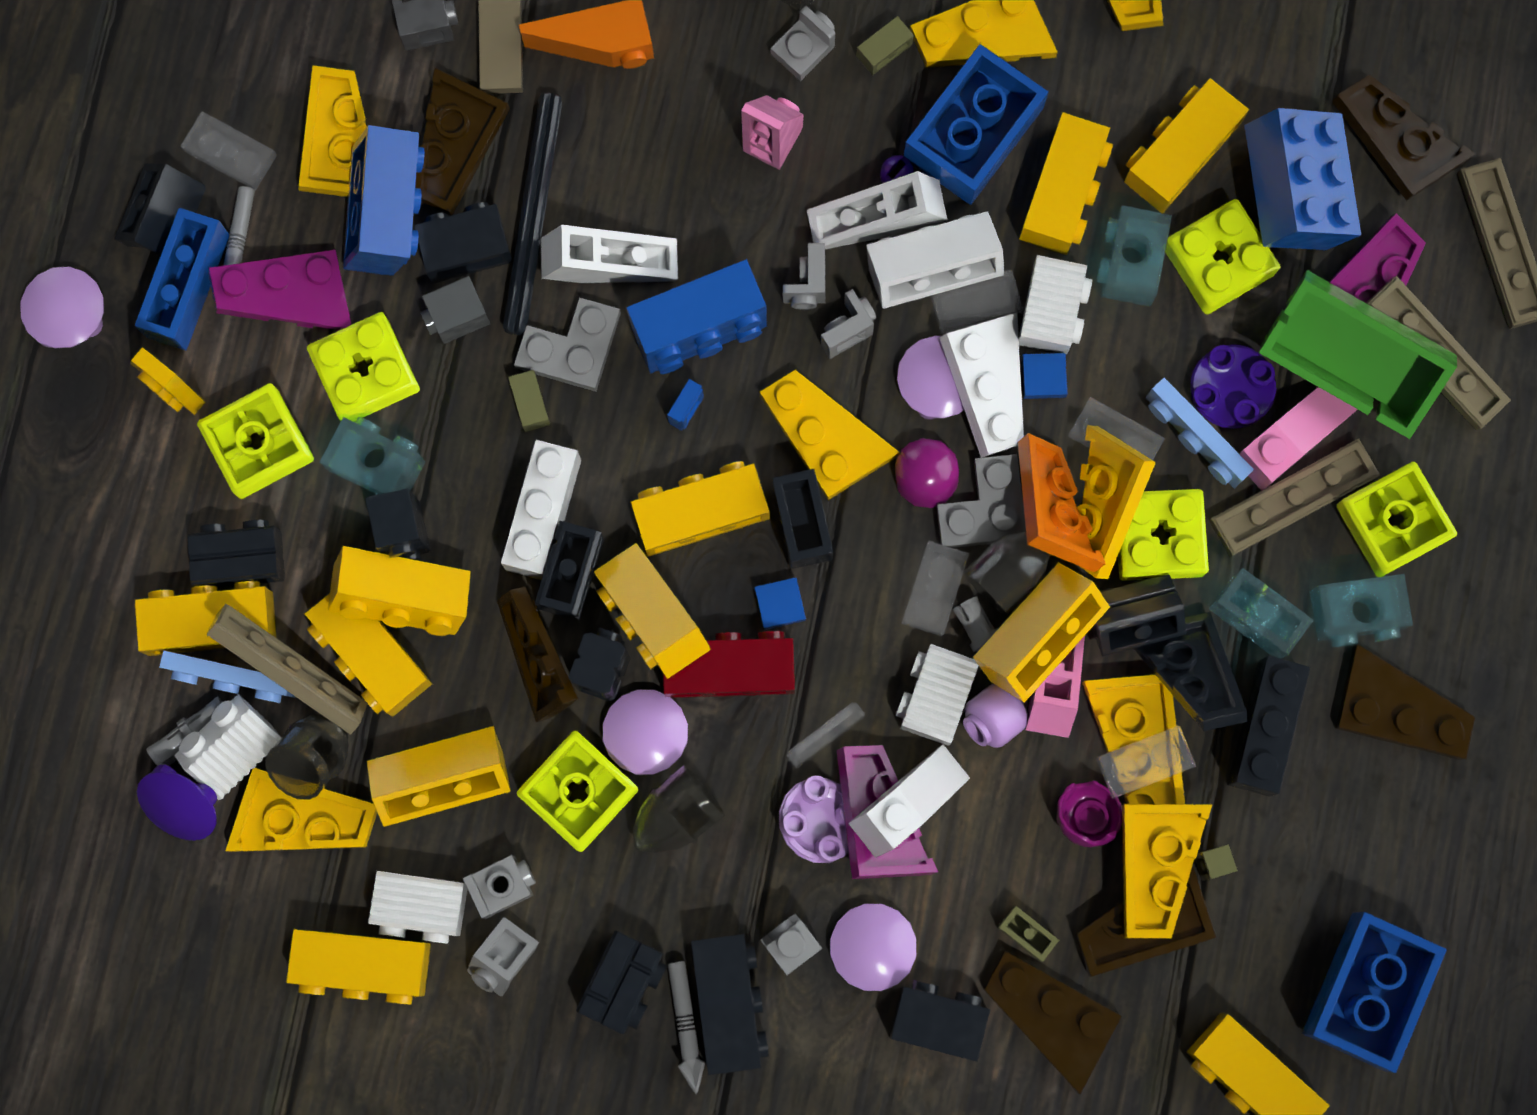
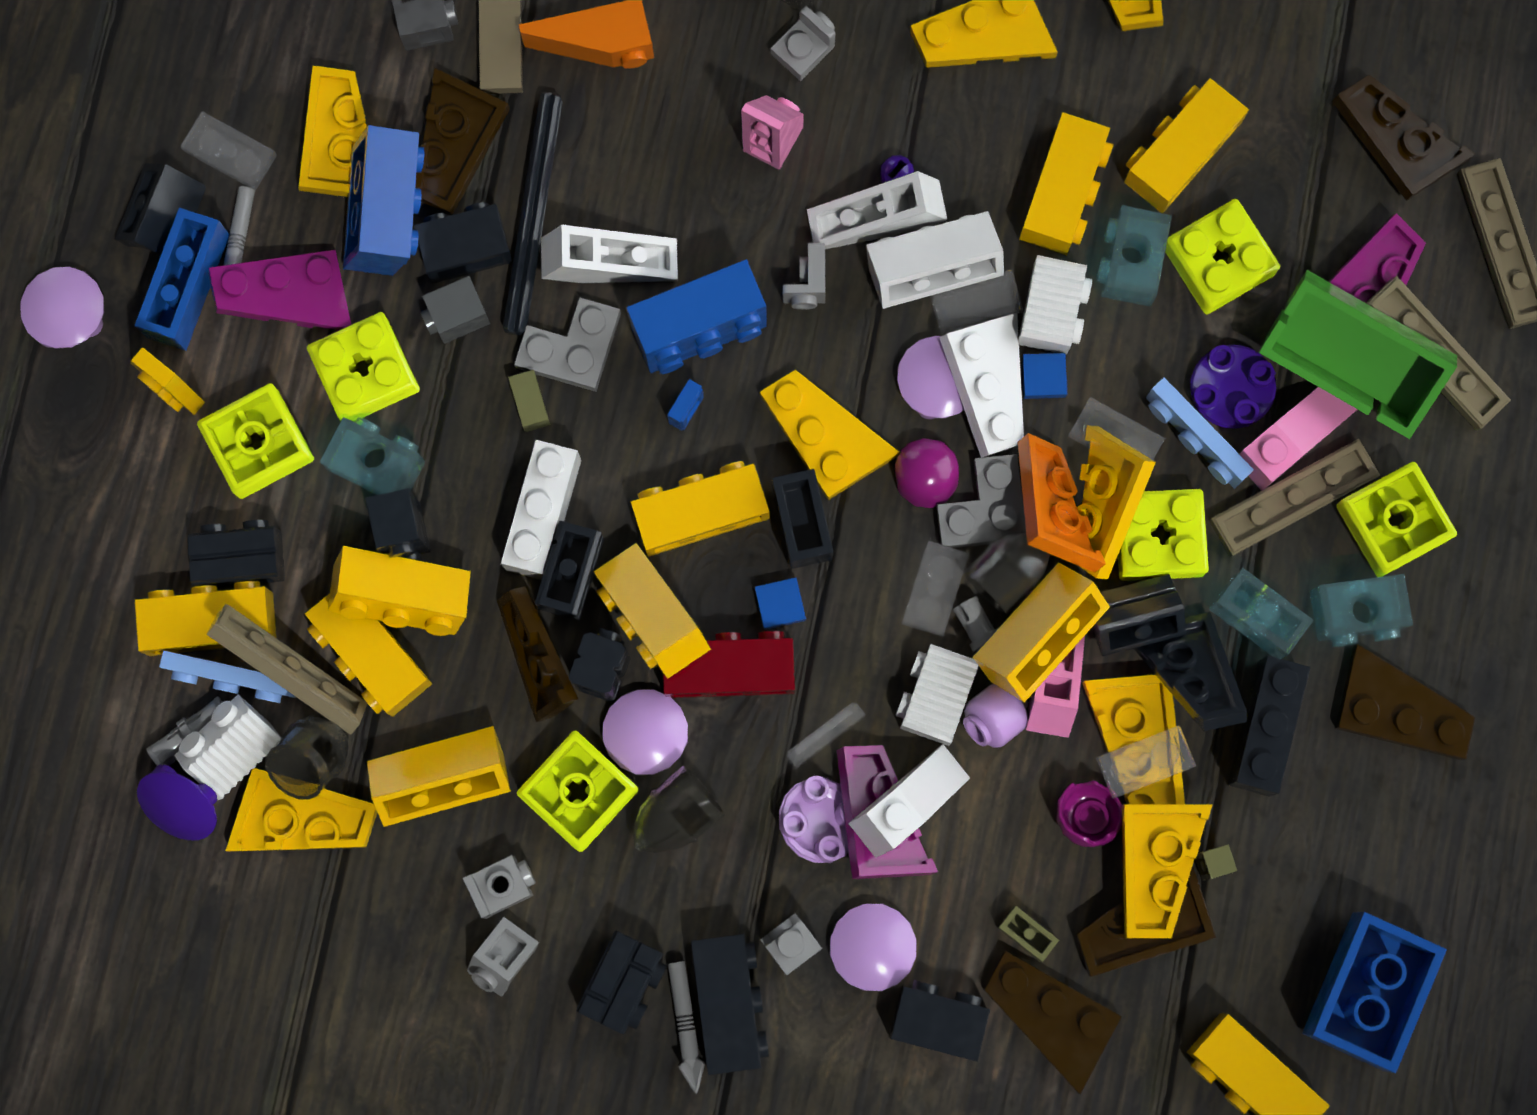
yellow brick [286,929,431,1004] -> none
white brick [369,871,468,944] -> none
light grey bracket [821,289,876,359] -> none
olive piece [856,16,914,75] -> none
blue brick [904,44,1049,205] -> none
blue brick [1244,108,1361,250] -> none

